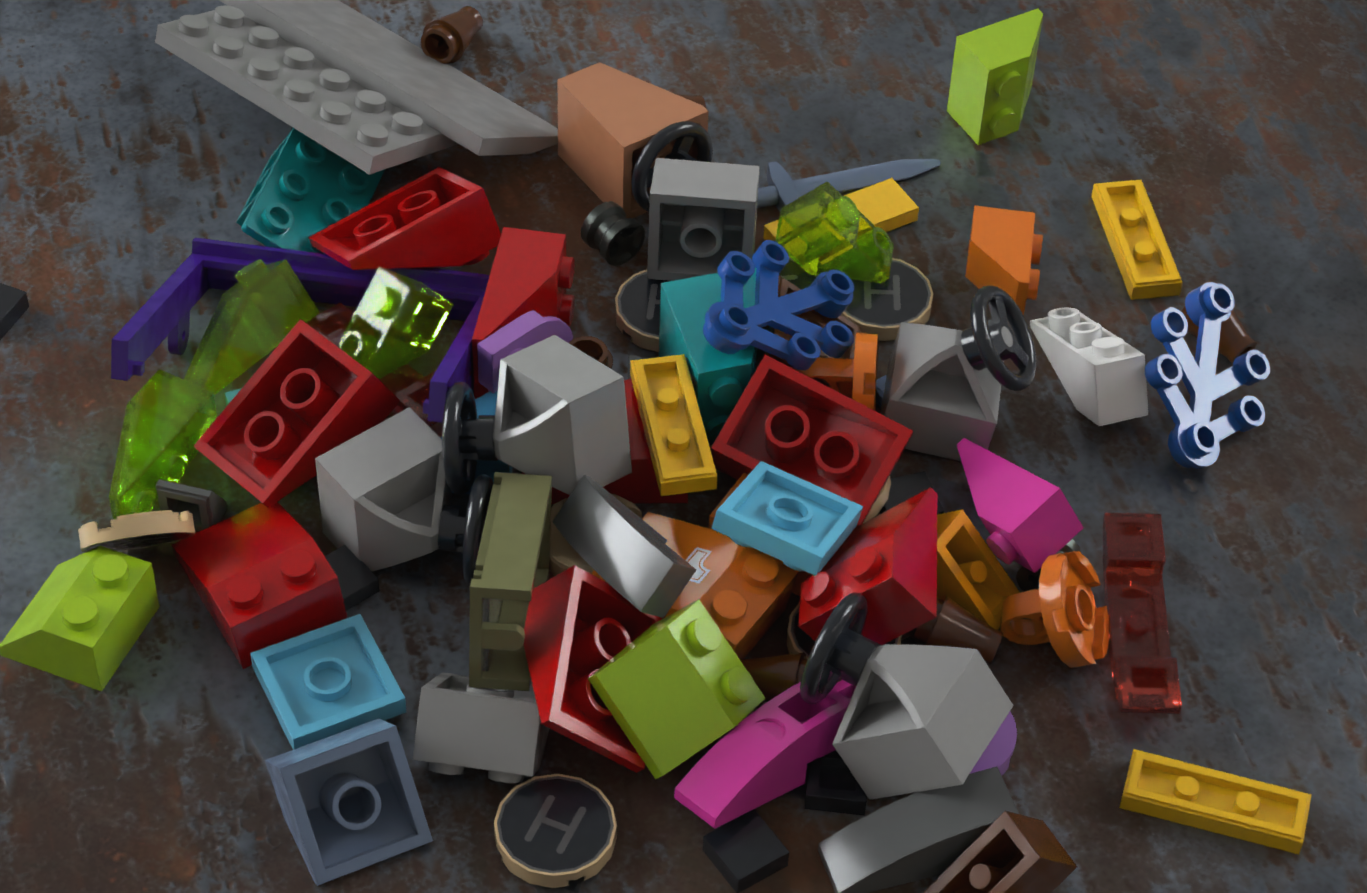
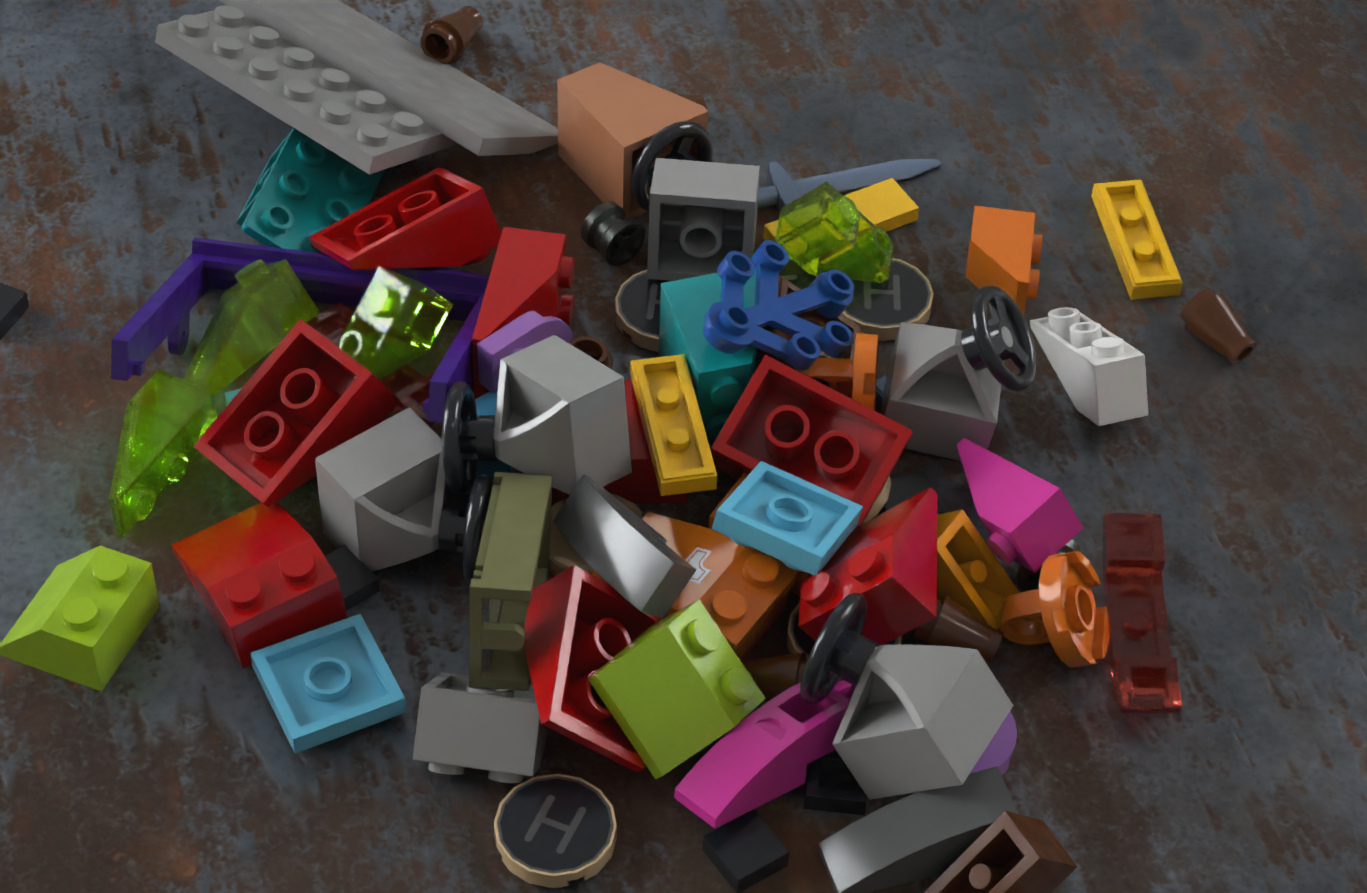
tan tile [78,510,195,552] -> none
dark grey slope [156,479,227,531] -> none
sand blue slope [265,718,433,886] -> none
lime slope [947,8,1043,145] -> none
yellow tile [1119,749,1312,855] -> none
plant [1145,282,1270,469] -> none

